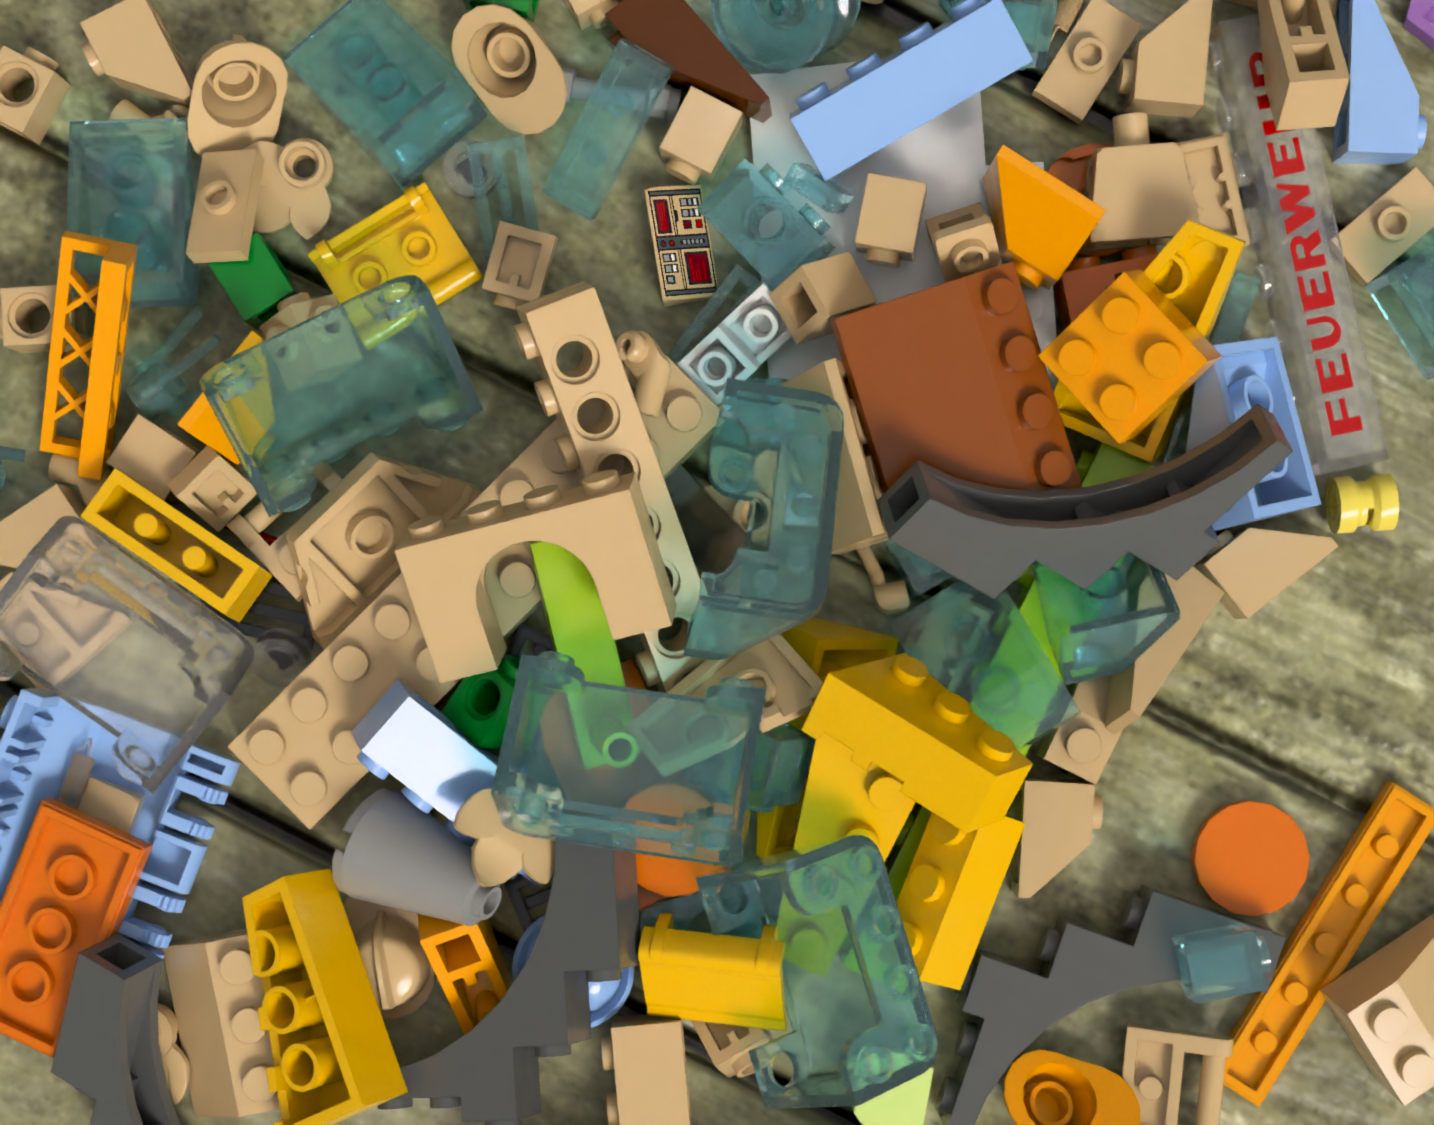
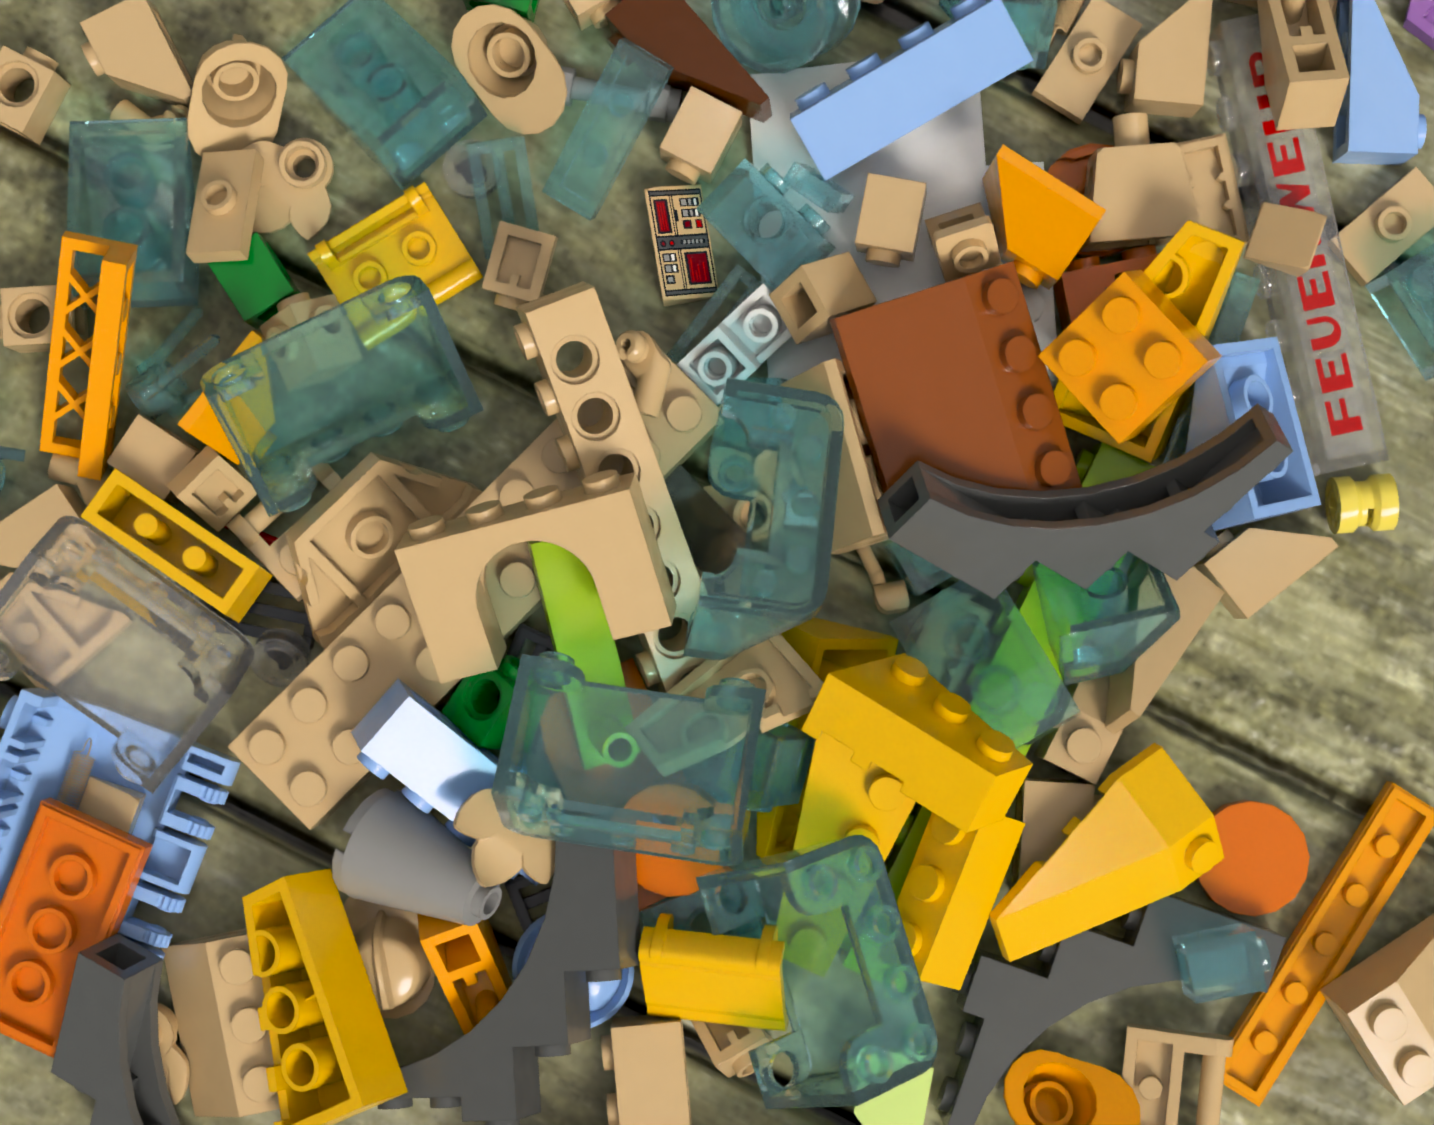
none -> yellow wedge [989,742,1225,962]
none -> tan slope [1243,202,1327,277]

